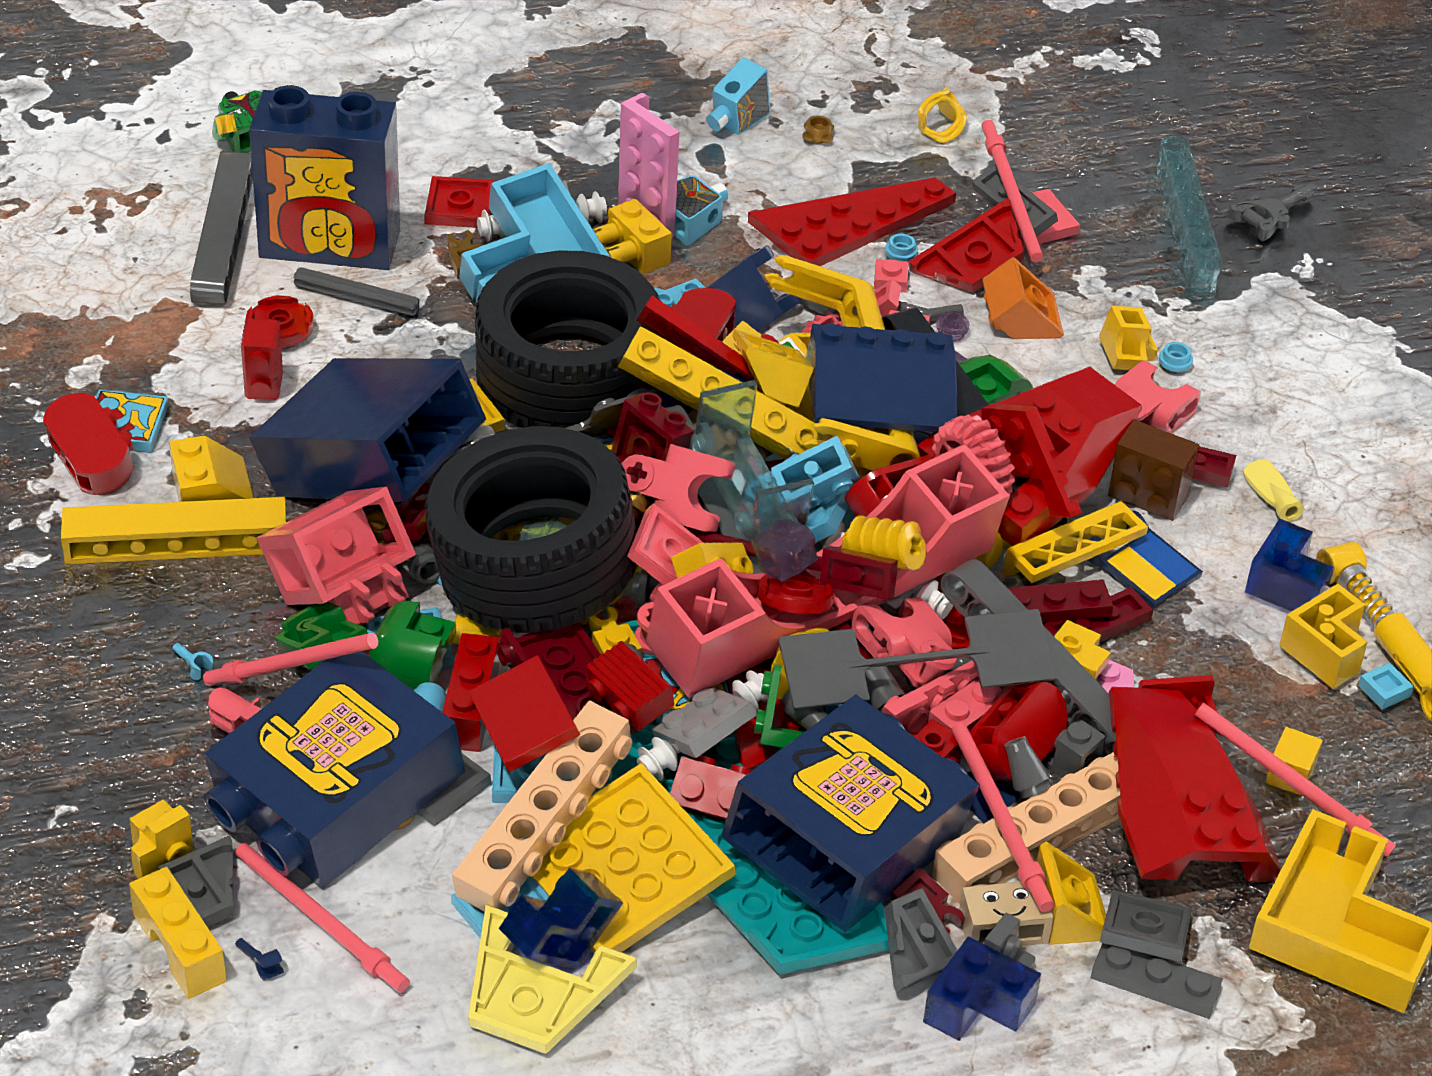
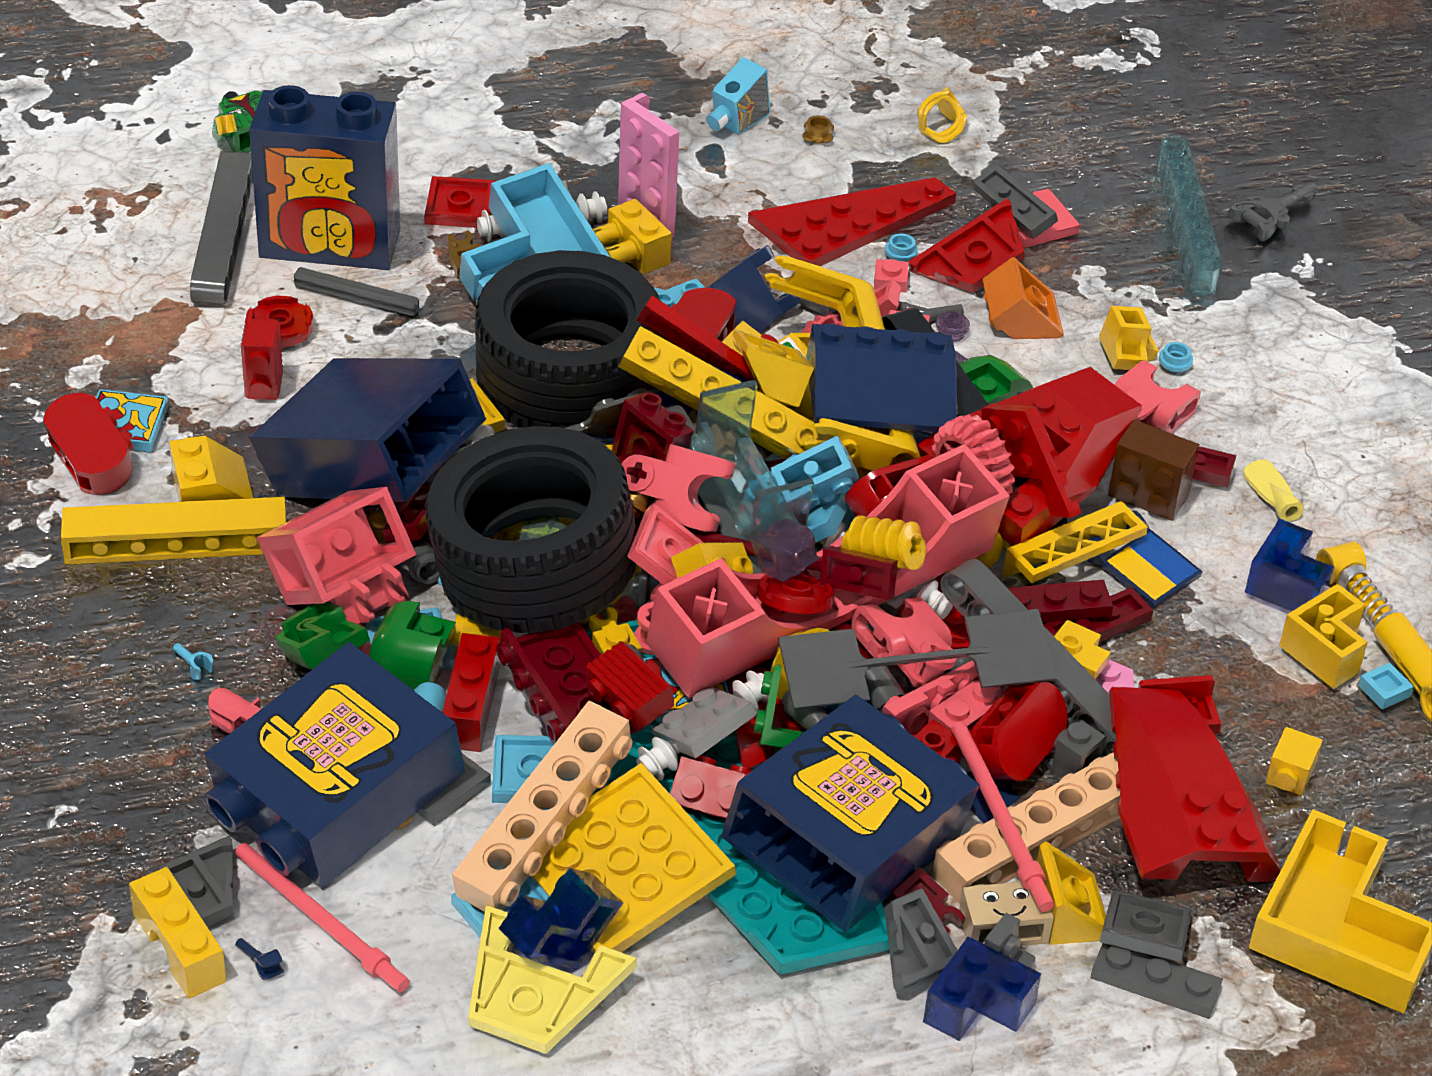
yellow brick [129,799,194,879] -> none
coral bar [203,633,378,686] -> none
red tile [468,655,580,773] -> none
torso [675,176,728,246] -> none
coral bar [981,120,1043,262] -> none
dark grey cone [1004,736,1051,798] -> none
coral bar [1195,703,1396,858] -> none

